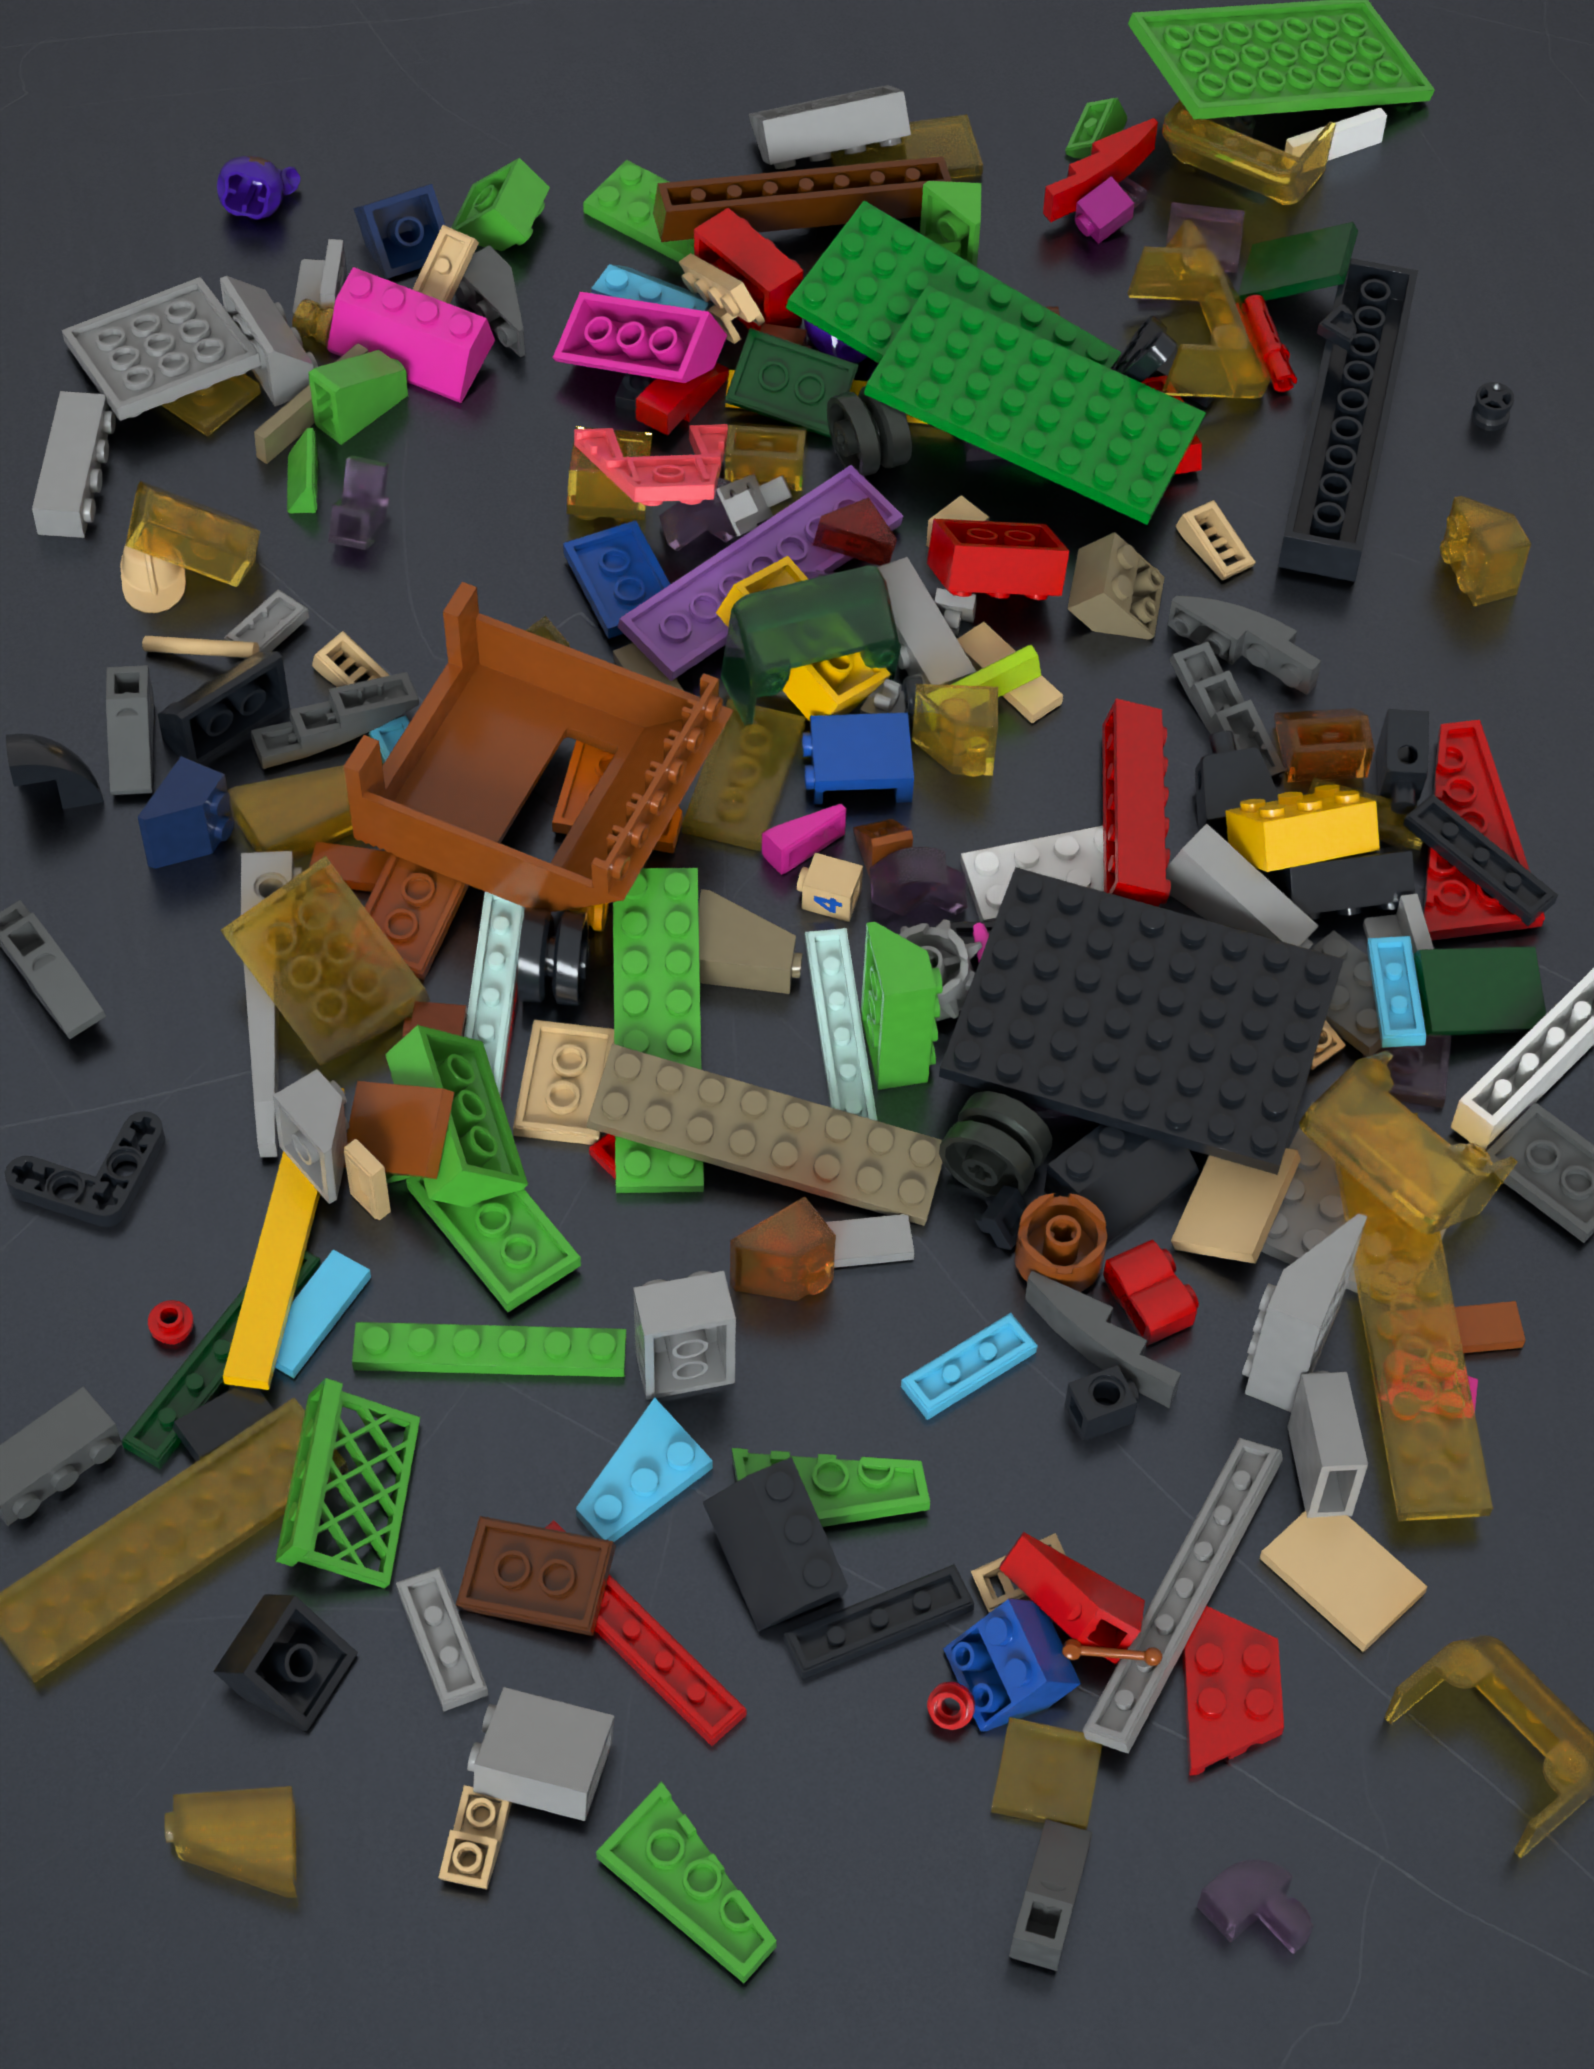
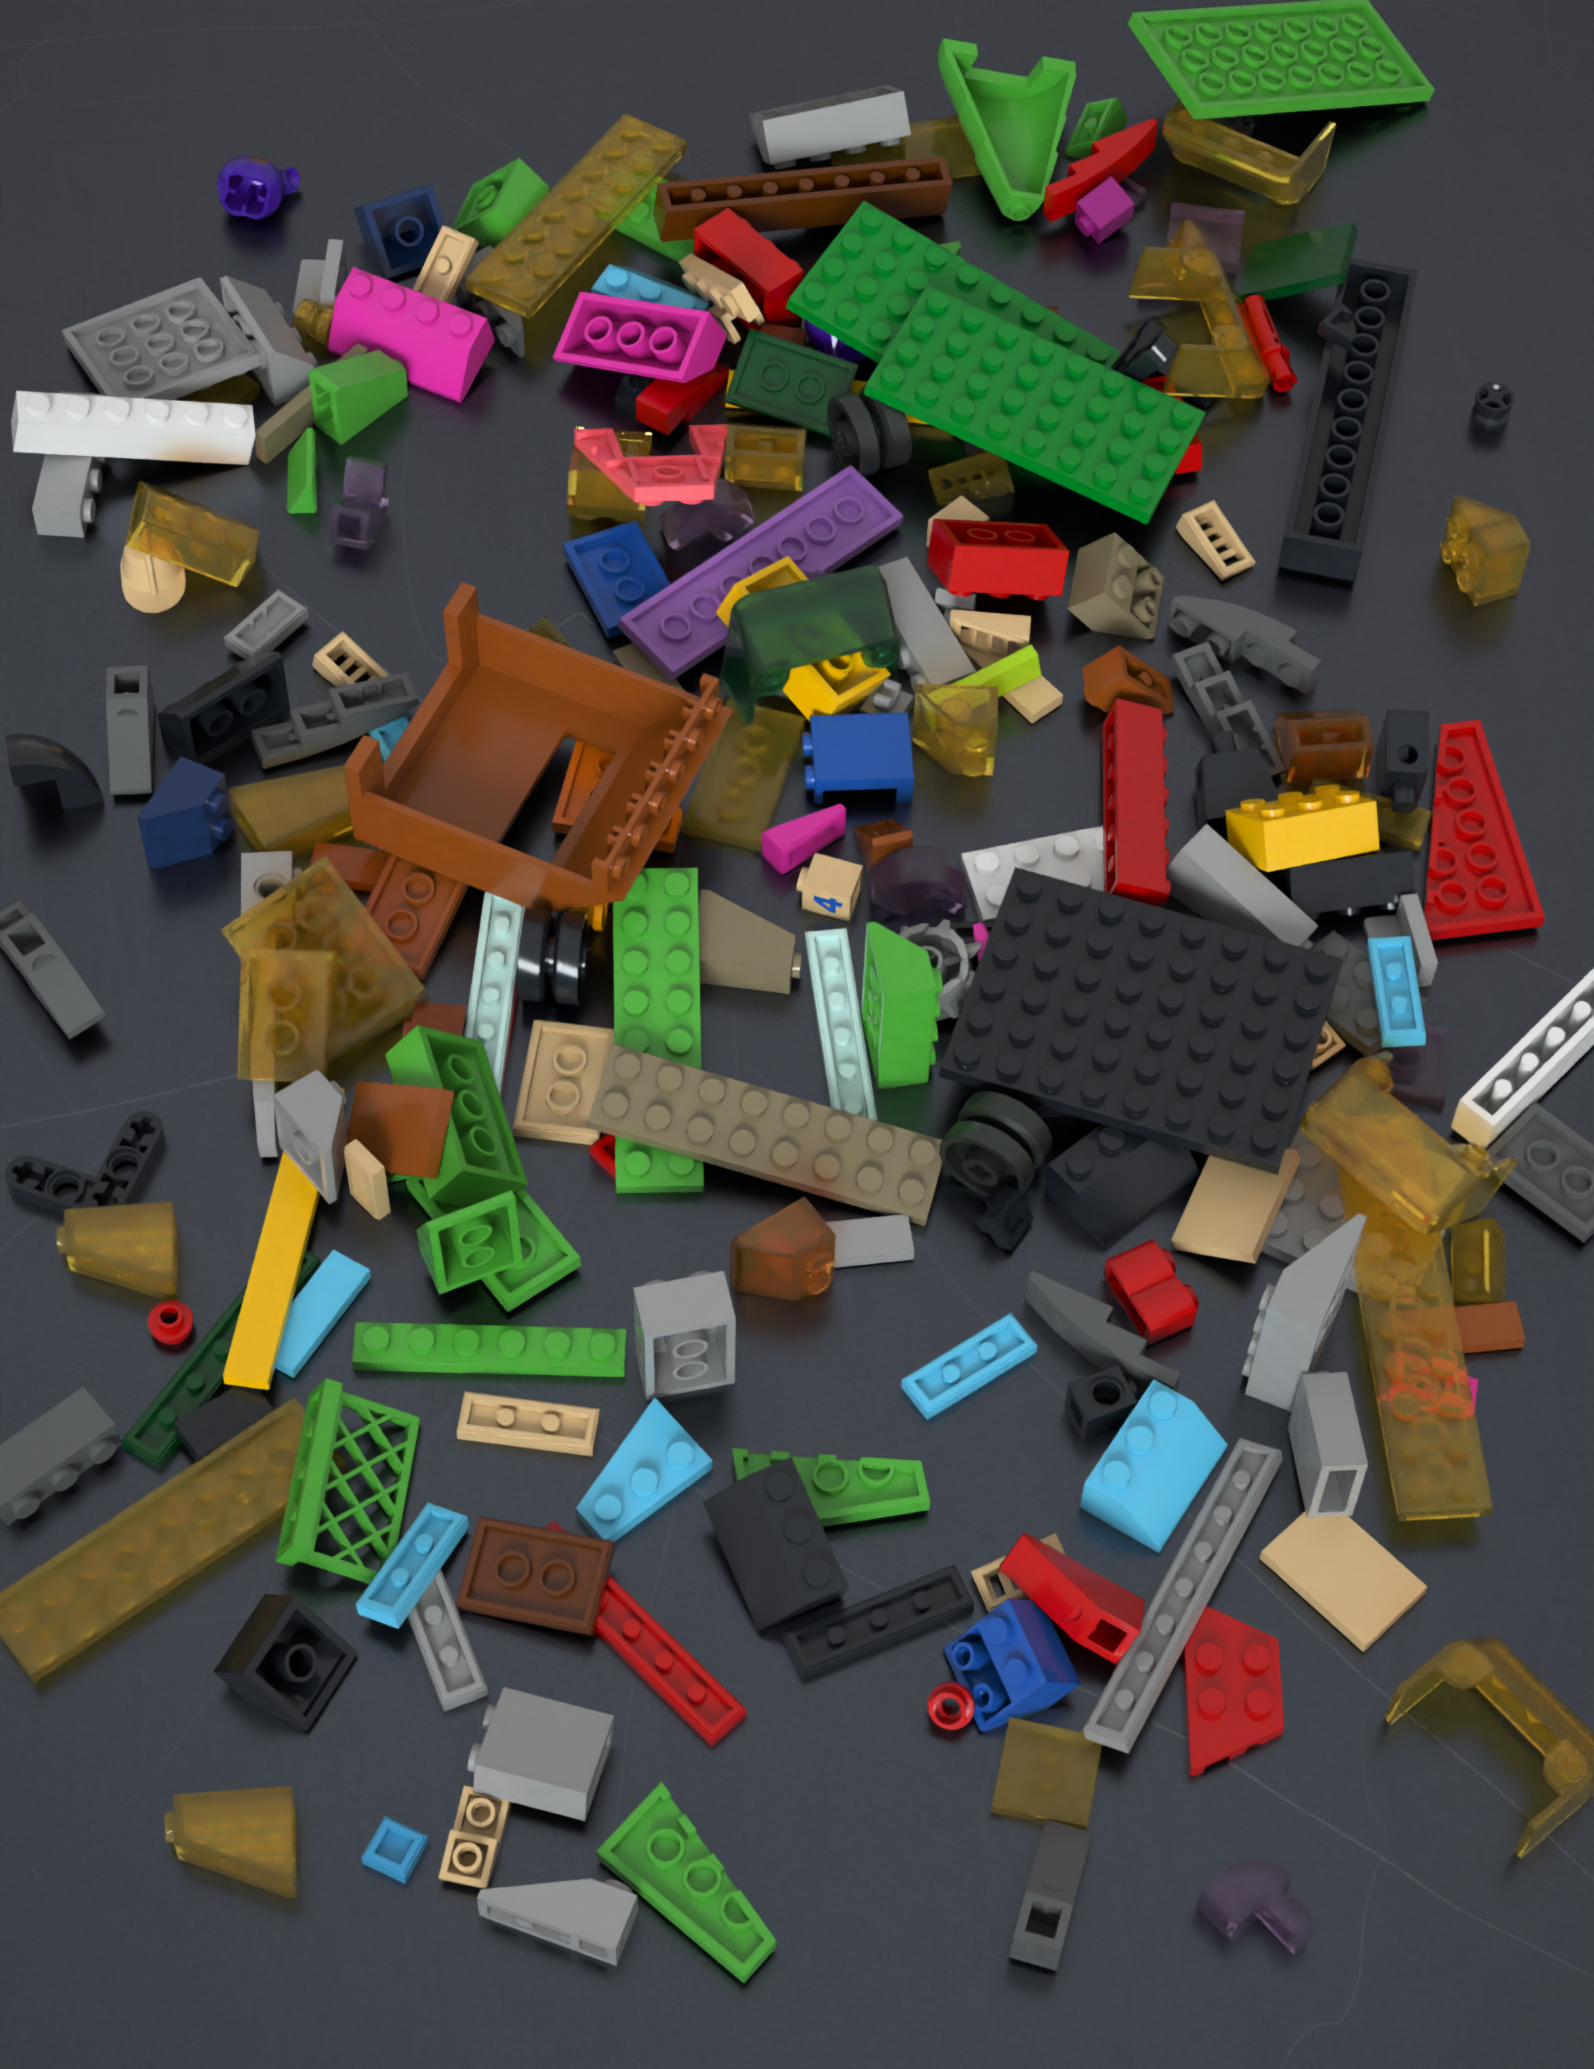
tan bar [142,636,259,658] -> none
light grey piece [716,474,792,537] -> none
clear red slope [813,497,897,566] -> none
black tile [903,676,925,717] -> none
bright green slope [920,181,981,267] -> none
dark orange brick [1014,1193,1107,1292] -> none
dark orange hinge [1062,1639,1163,1666] -> none
white tile [1282,108,1387,174] -> none
black tile [1403,794,1558,926] -> none
dark green tile [1414,947,1546,1036] -> none
none -> white brick [11,391,256,465]
none -> clear yellow slope [56,1201,178,1301]
none -> clear yellow slope [237,946,338,1082]
none -> medium azure tile [356,1502,470,1629]
none -> dark azure tile [361,1816,429,1884]
none -> bright green slope [417,1190,523,1295]
none -> tan tile [457,1391,600,1457]
none -> clear yellow plate [466,113,687,319]
none -> light grey slope [477,1878,638,1966]
none -> clear yellow slope [927,451,1015,505]
none -> bright green cone [937,38,1077,221]
none -> tan slope [949,609,1031,658]
none -> medium azure slope [1080,1379,1228,1553]
none -> dark orange slope [1082,645,1175,714]
none -> clear yellow slope [1451,1218,1506,1306]

